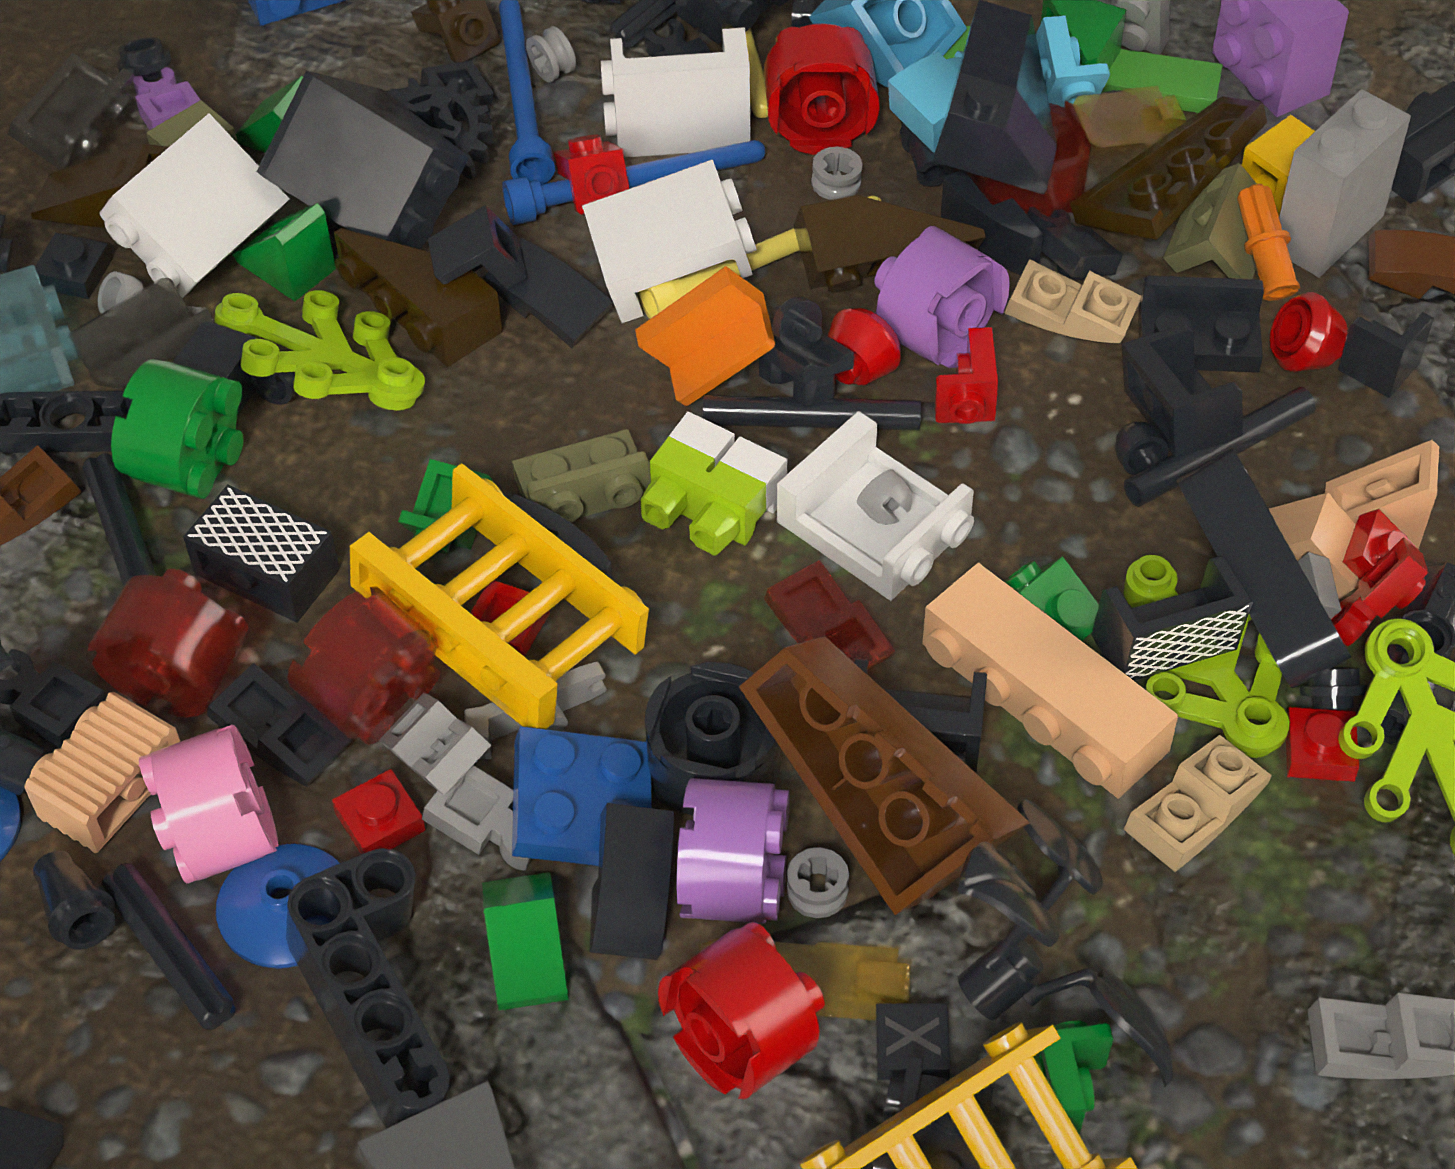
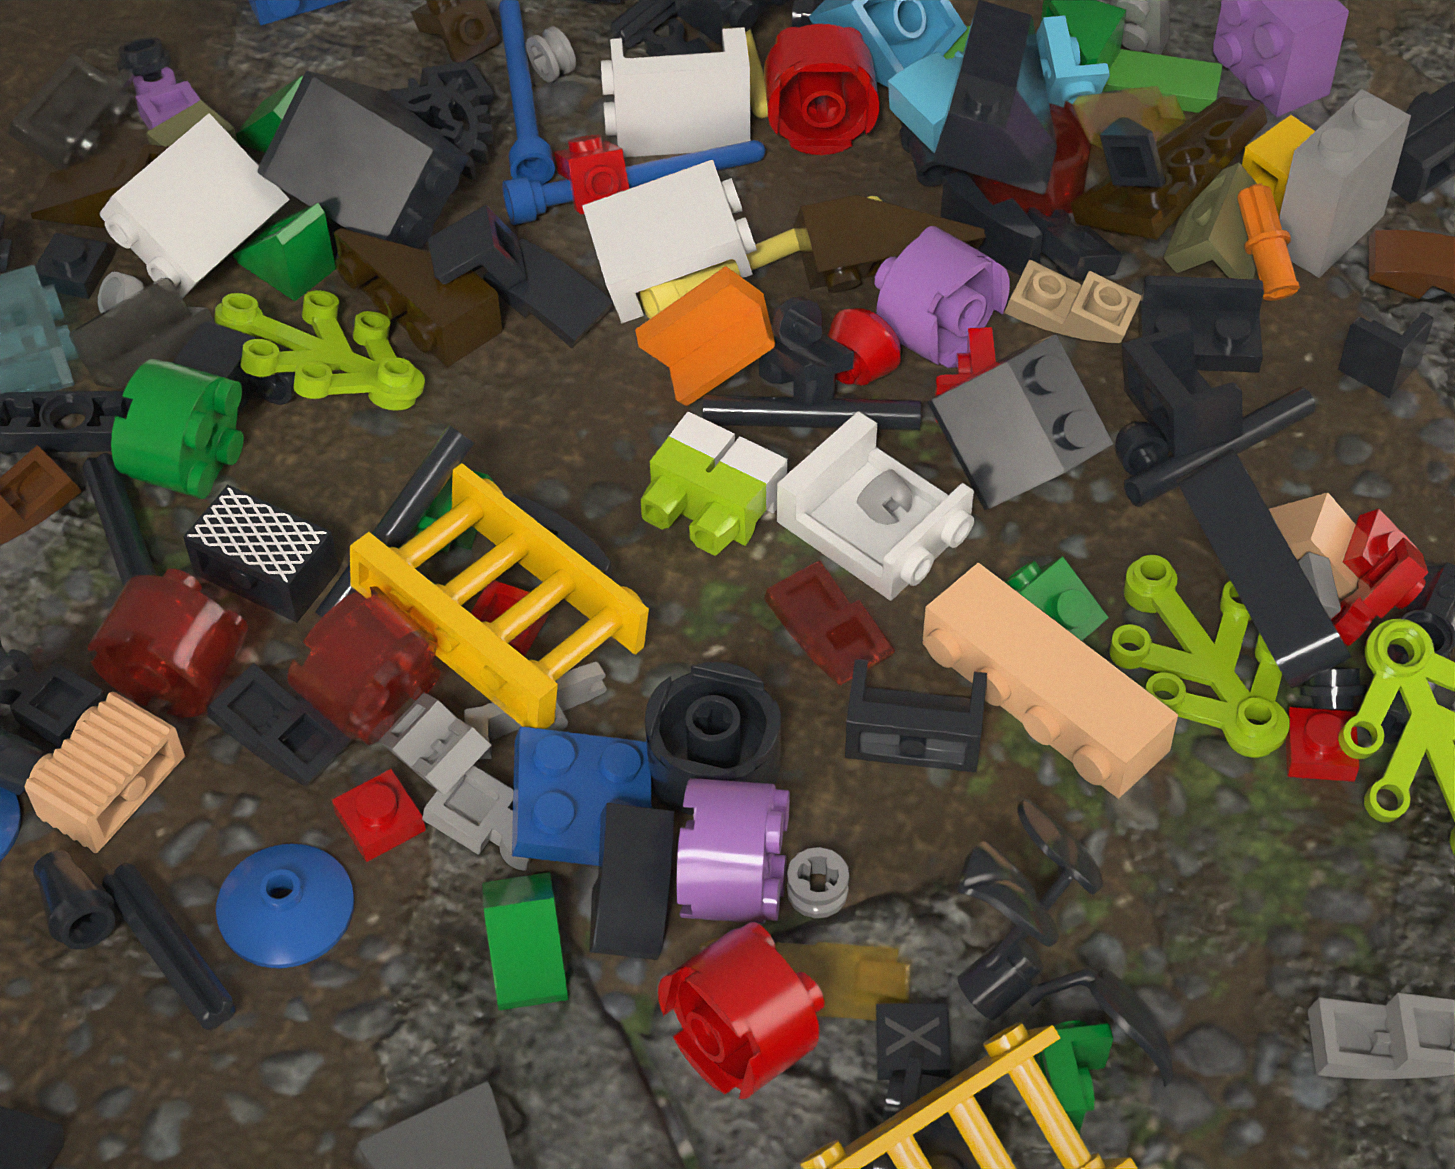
bright pink brick [138,725,278,884] -> none
black beam [286,848,450,1128] -> none
olive bracket [512,429,651,522] -> none
reddish brown wedge [739,636,1030,915] -> none
light grey bush [811,147,863,200] -> none
black panel [1091,555,1253,681] -> none
tan slope [1124,735,1272,872] -> none
red cone [1270,292,1348,372] -> none
light nougat slope [1325,440,1439,549] -> none
none -> black piece [315,425,475,630]
none -> slope [927,334,1113,510]
none -> black slope [1099,117,1166,187]

